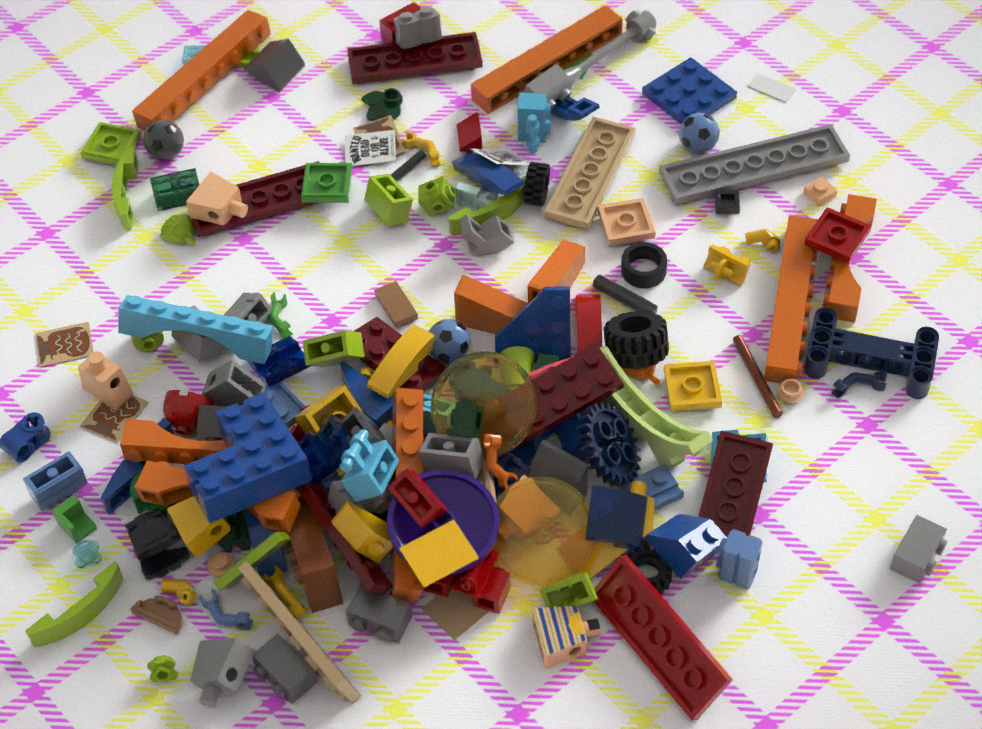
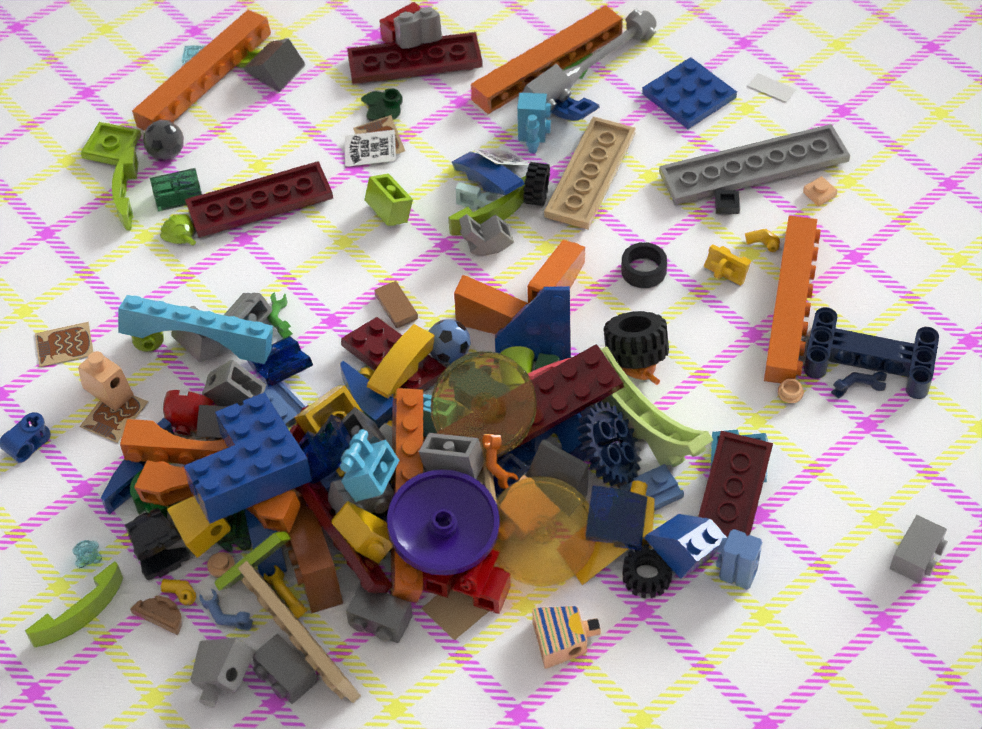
medium blue brick [23,451,88,511] -> none
bright green panel [52,495,97,544] -> none
lime plate [147,655,178,682] -> none
light nougat torso [186,172,248,225] -> none
bright green tile [301,163,353,203] -> none
lime brick [303,330,365,368] -> none
red slope [387,468,448,528] -> none
pearl dark grey bar [391,150,426,181] -> none
yellow sticker [399,520,479,587] -> none
yellow arm [402,132,441,166] -> none
lime brick [418,176,456,217] -> none
dark green brick [446,398,484,441] -> none
red slope [456,112,482,152] -> none
lime slope [539,572,598,607] -> none
red slope [576,295,602,354] -> none
dark grey axle [593,275,658,314] -> none
red plate [593,555,733,720] -> none
light nougat plate [598,198,656,246] -> none
yellow plate [663,361,722,412] -> none
medium blue piece [679,112,720,154] -> none
copper bar [733,335,783,418] -> none
red plate [804,207,871,264] -> none
orange arch [822,194,877,323] -> none

